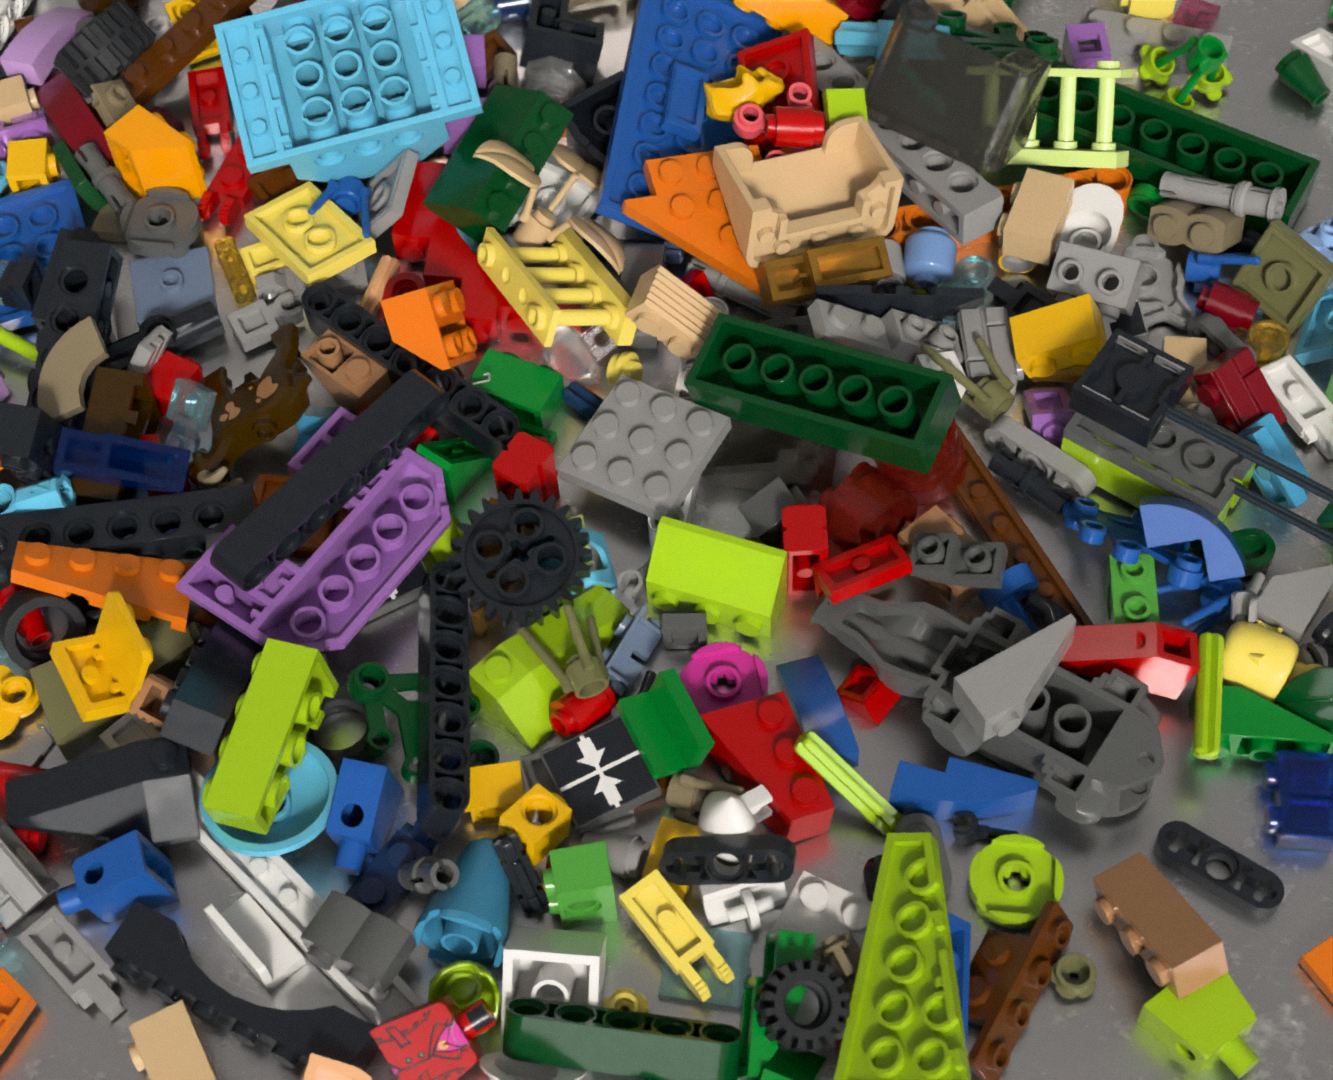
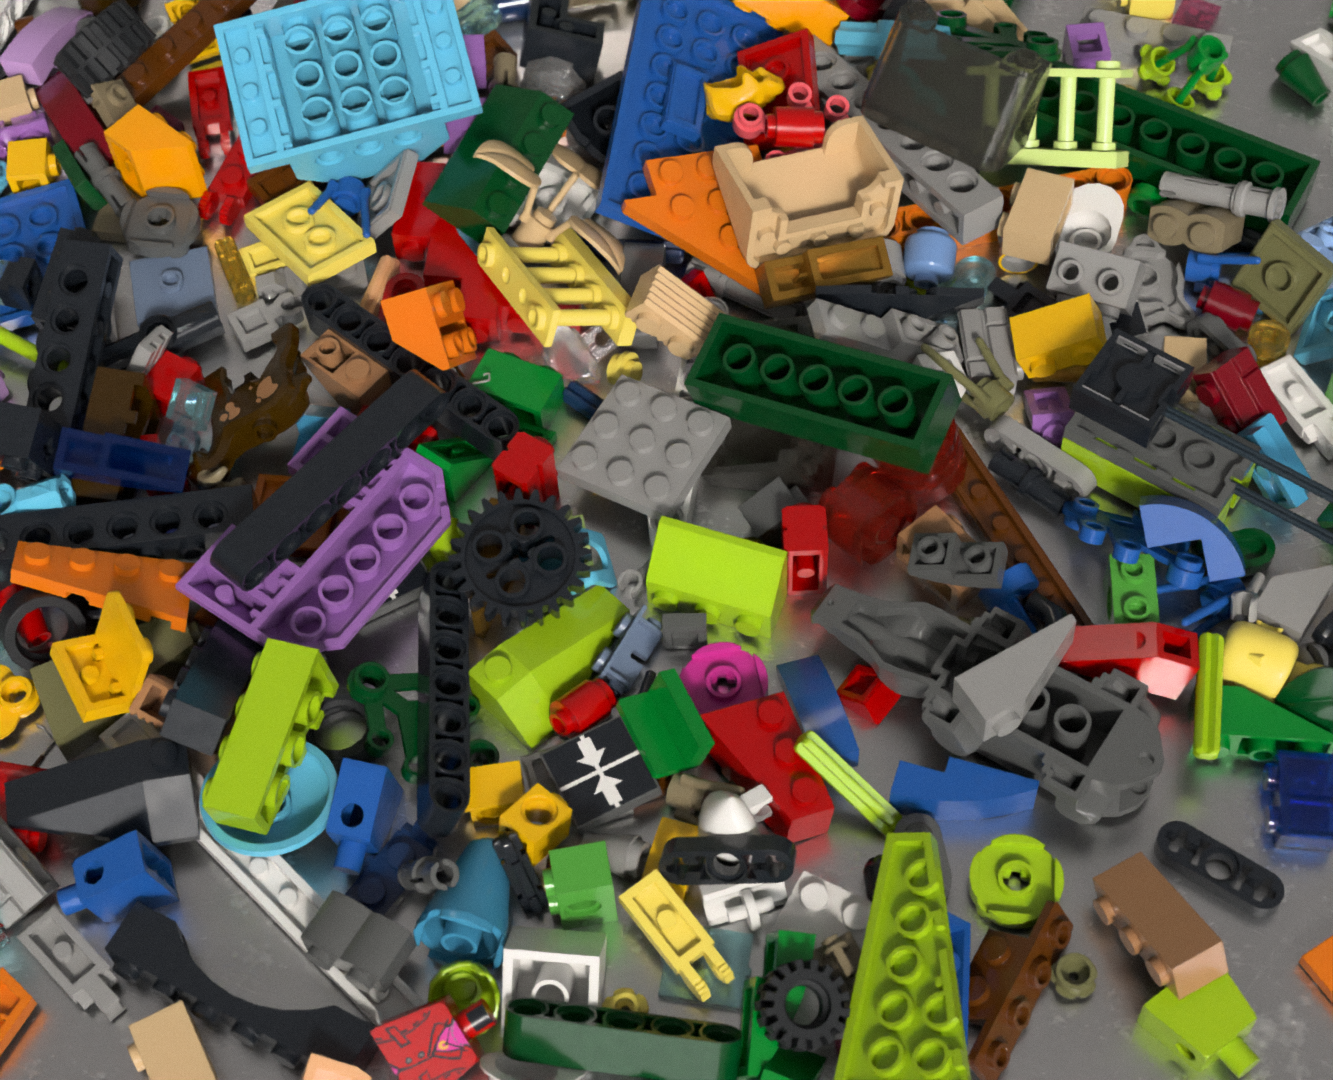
dark tan tile [37,316,109,423] -> none
white panel [203,892,307,994] -> none
olive plant [518,604,610,699] -> none
red panel [812,534,912,605] -> none
lime tile [822,88,868,131] -> none
black hand [953,810,1018,846] -> none

